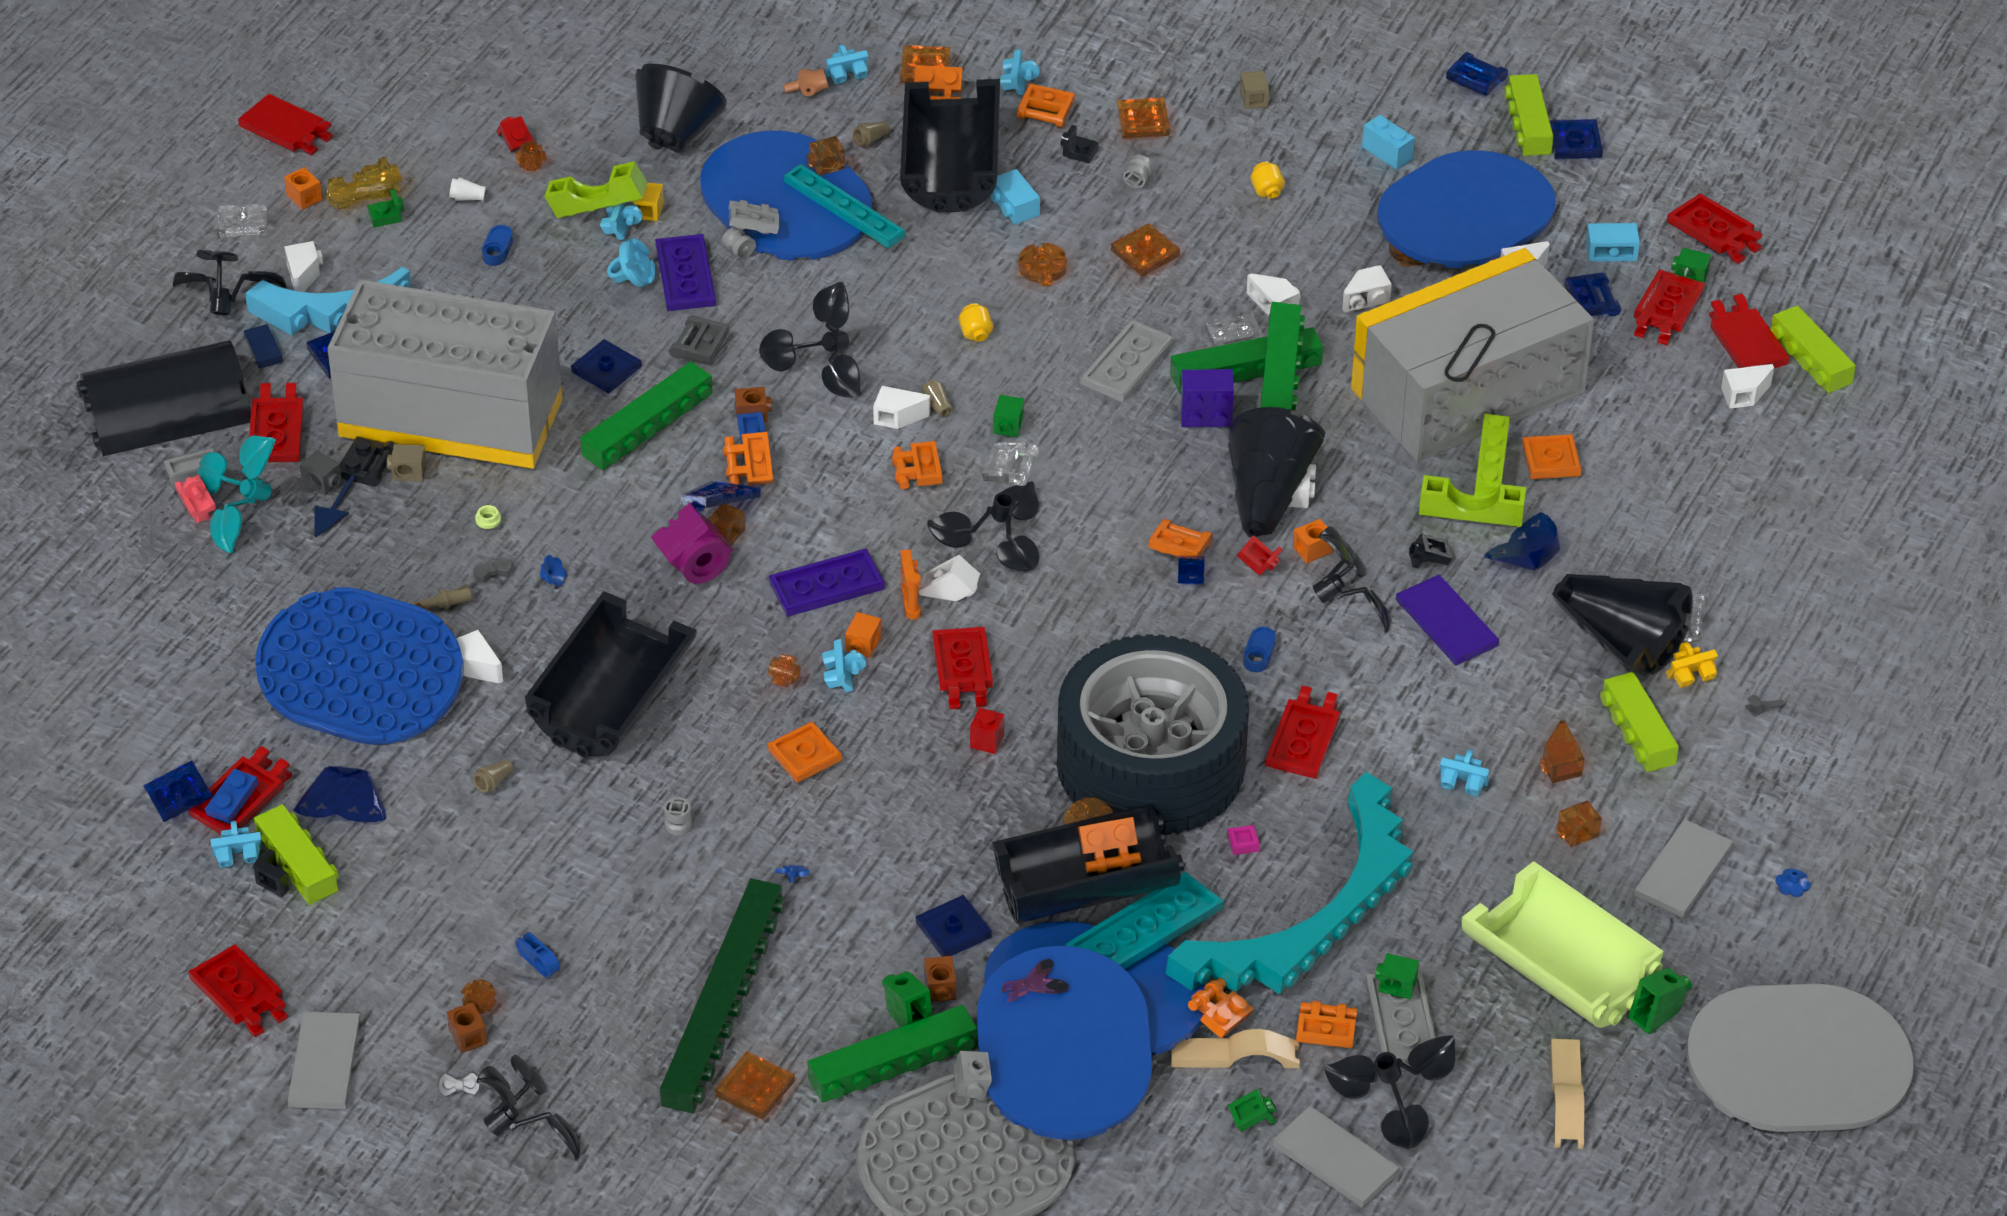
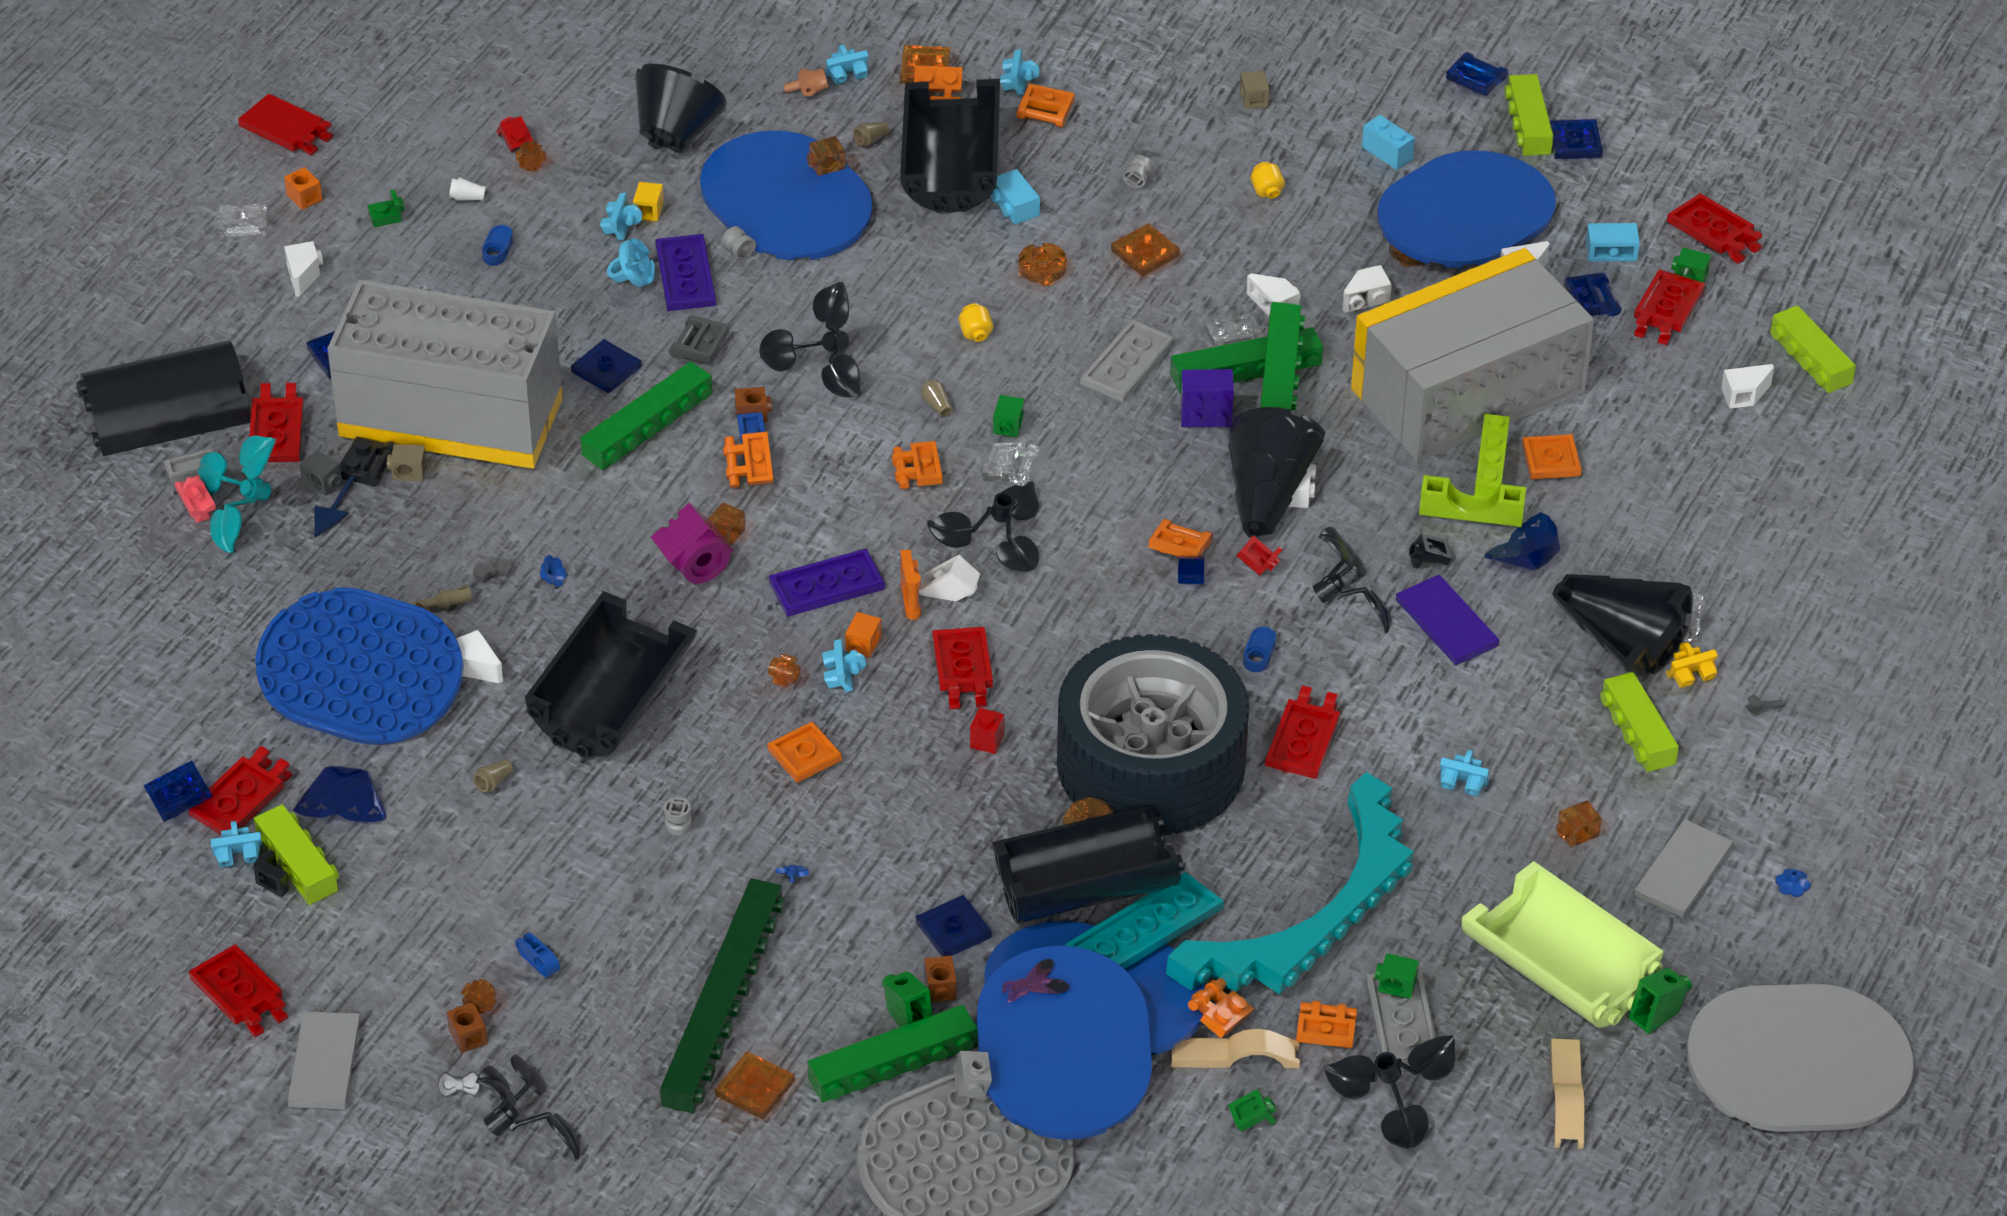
black plant [173,250,286,315] -> none
blue plate [205,769,259,824] -> none
dark blue tile [243,324,283,368] -> none
medium azure arch [245,267,412,336] -> none
clear yellow animal [326,156,402,209] -> none
yellowish green plate [475,505,501,529] -> none
lime arch [544,161,648,218] -> none
clear blue wing [680,481,761,511] -> none
light grey plate [728,200,779,234] -> none
teal tile [784,164,906,249] -> none
white slope [873,386,931,429] -> none
black bracket [1060,125,1099,164] -> none
orange plate [1078,817,1141,874] -> none
clear orange plate [1117,97,1170,139] -> none
dark pink tile [1227,825,1260,855] -> none
light grey tile [1273,1106,1400,1208] -> none
orange brick [1293,519,1333,564] -> none
black piece [1444,324,1495,382] -> none
clear orange slope [1540,720,1585,783] -> none
red tile [1709,293,1790,368] -> none

